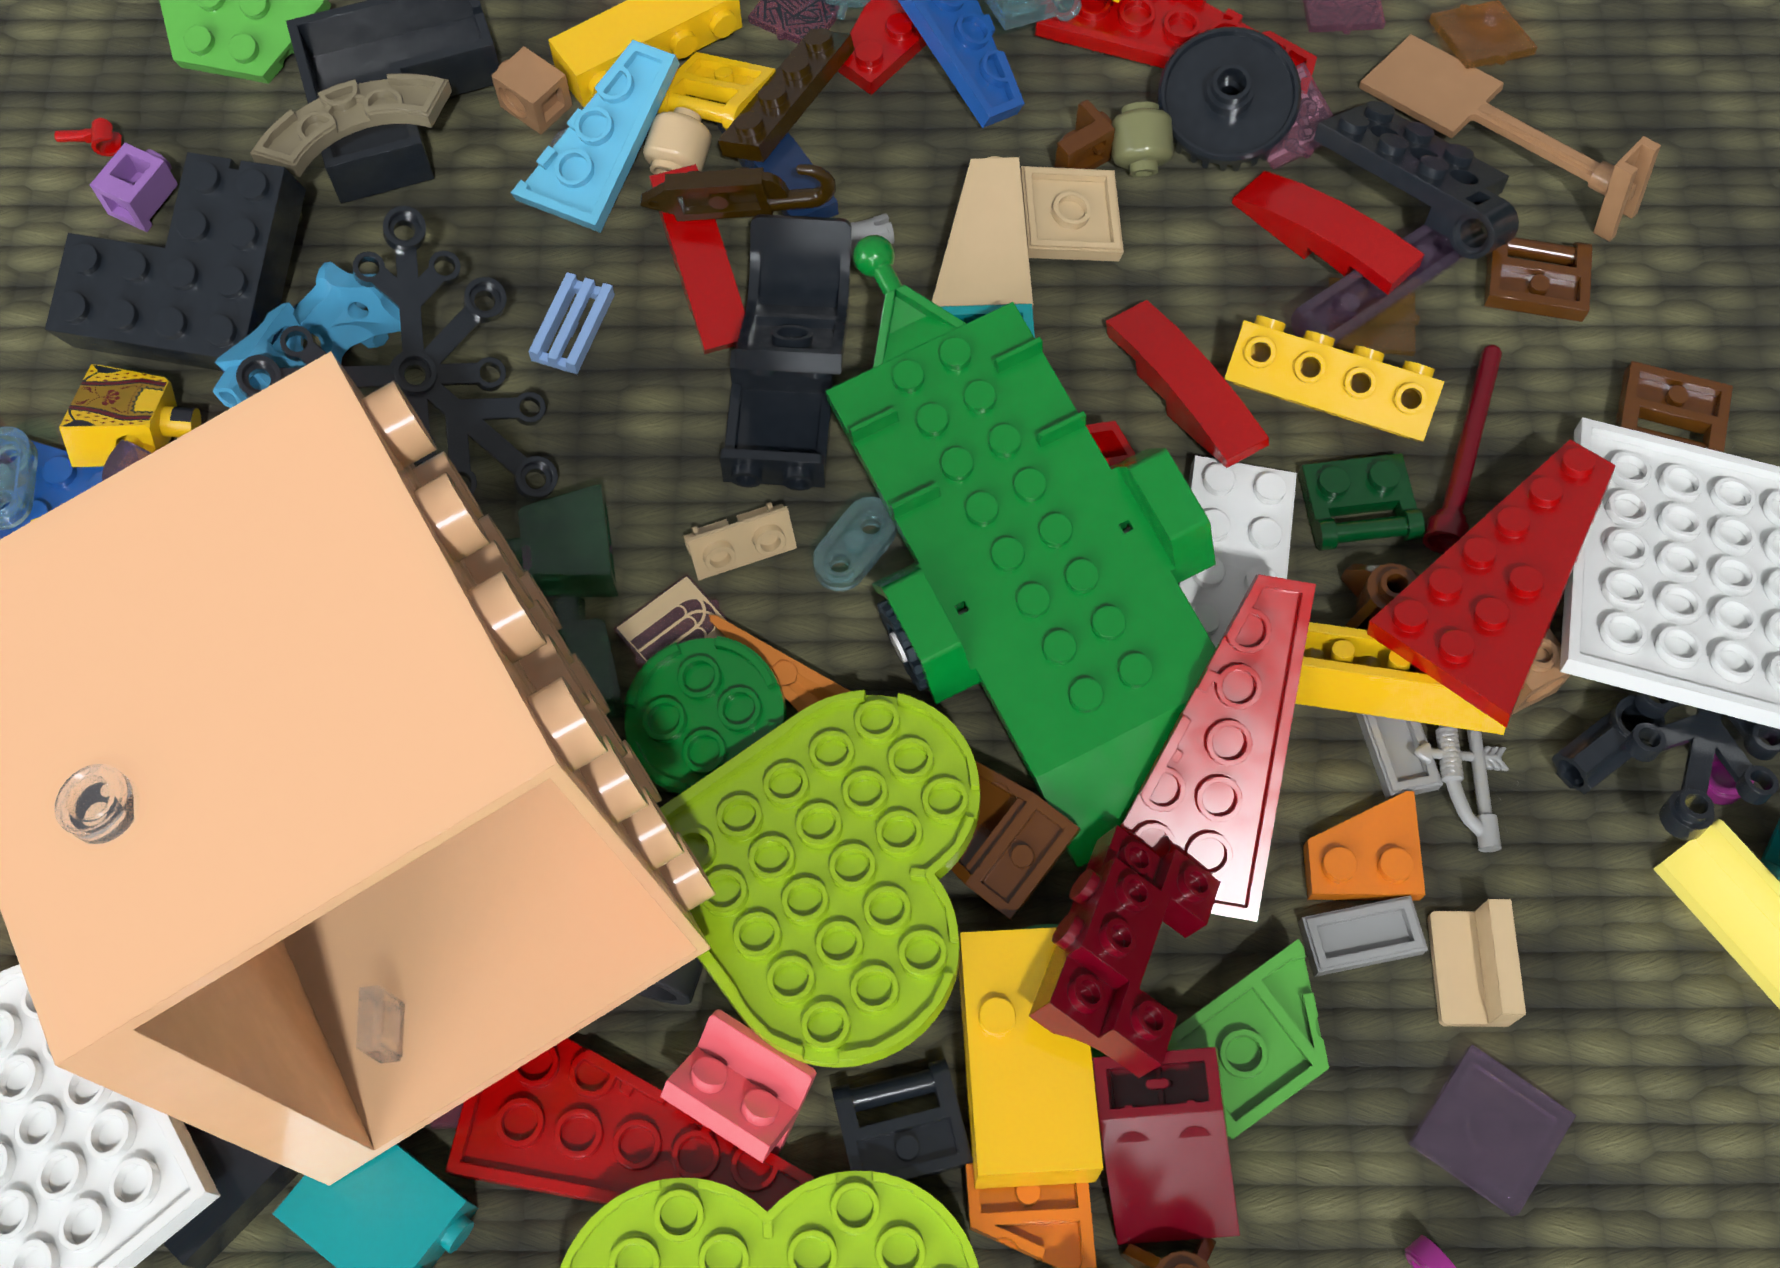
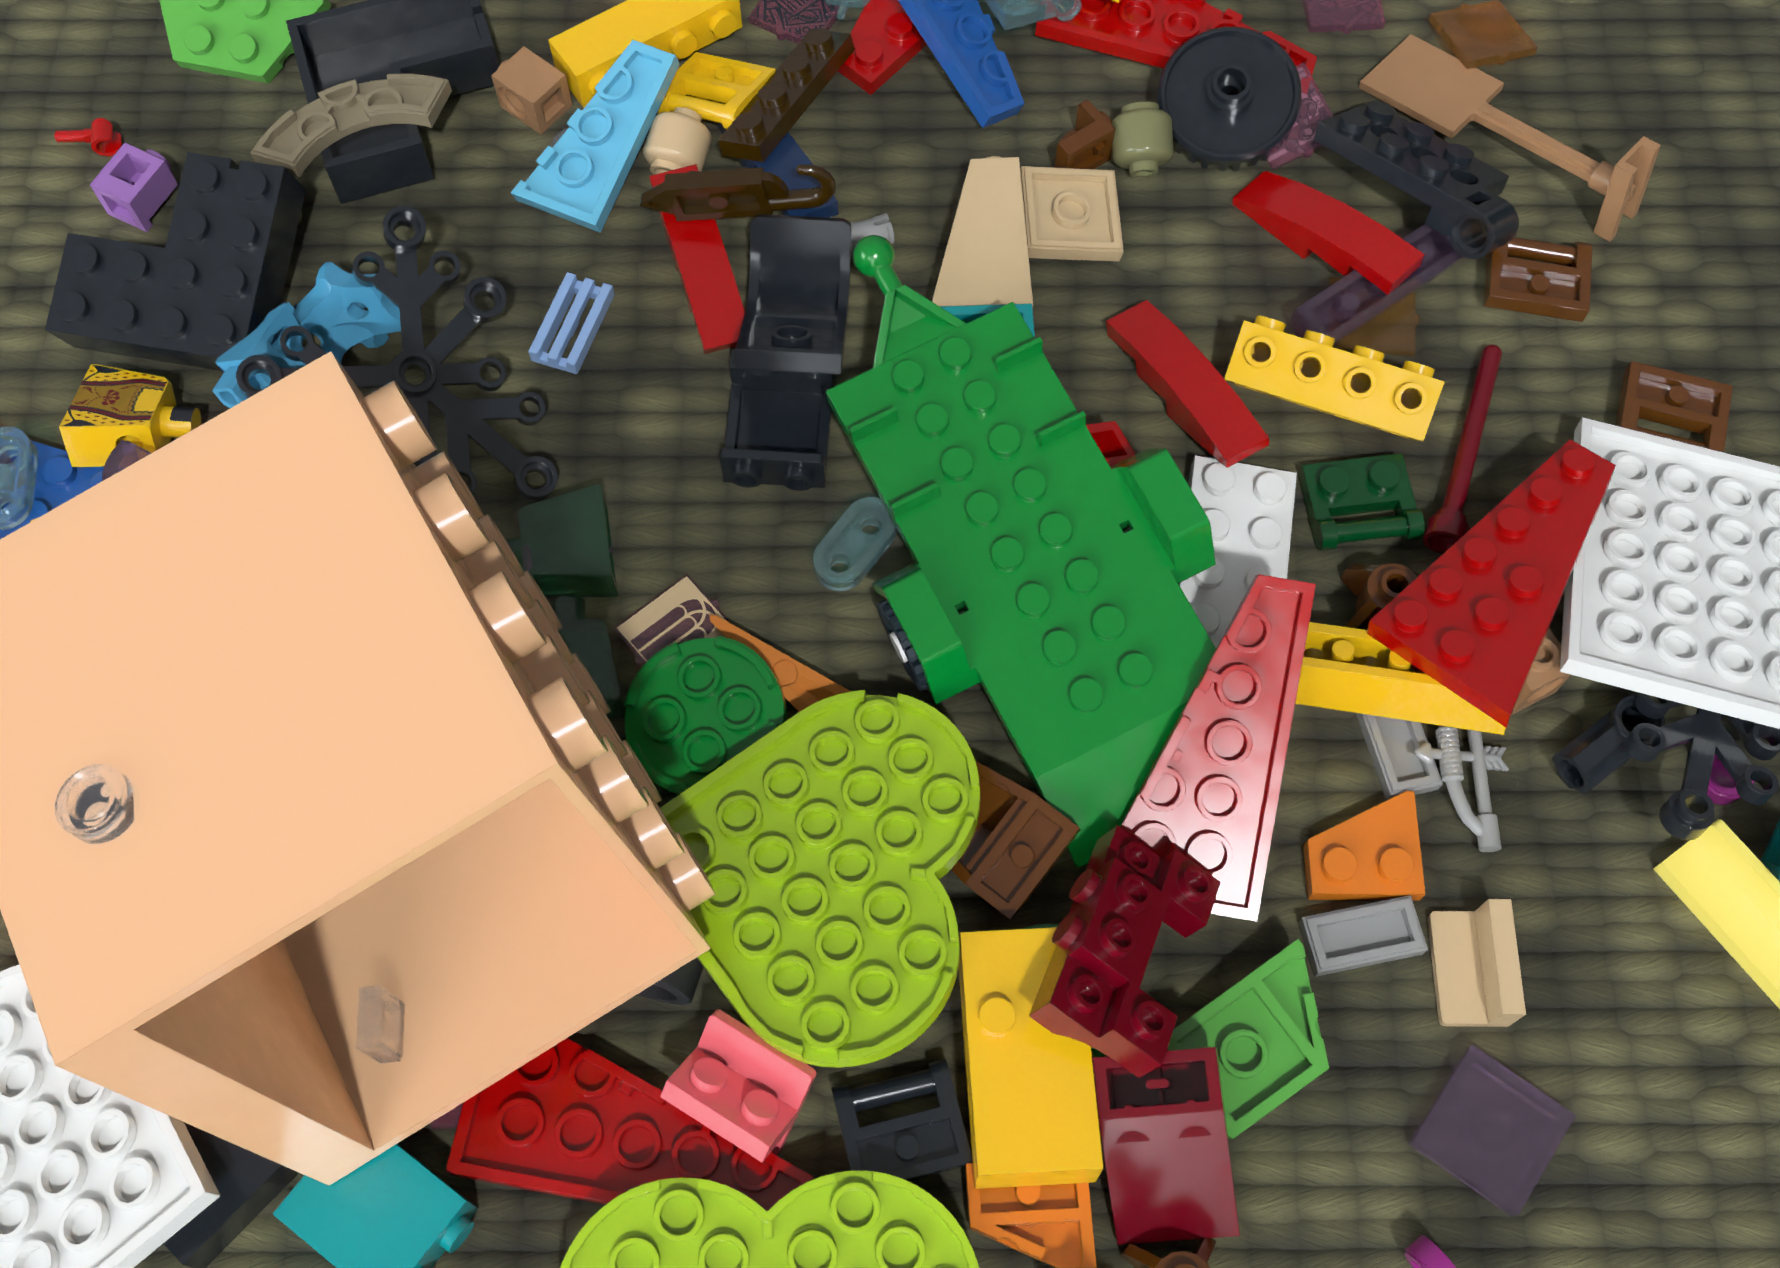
tan hinge [683,502,797,581] -> none

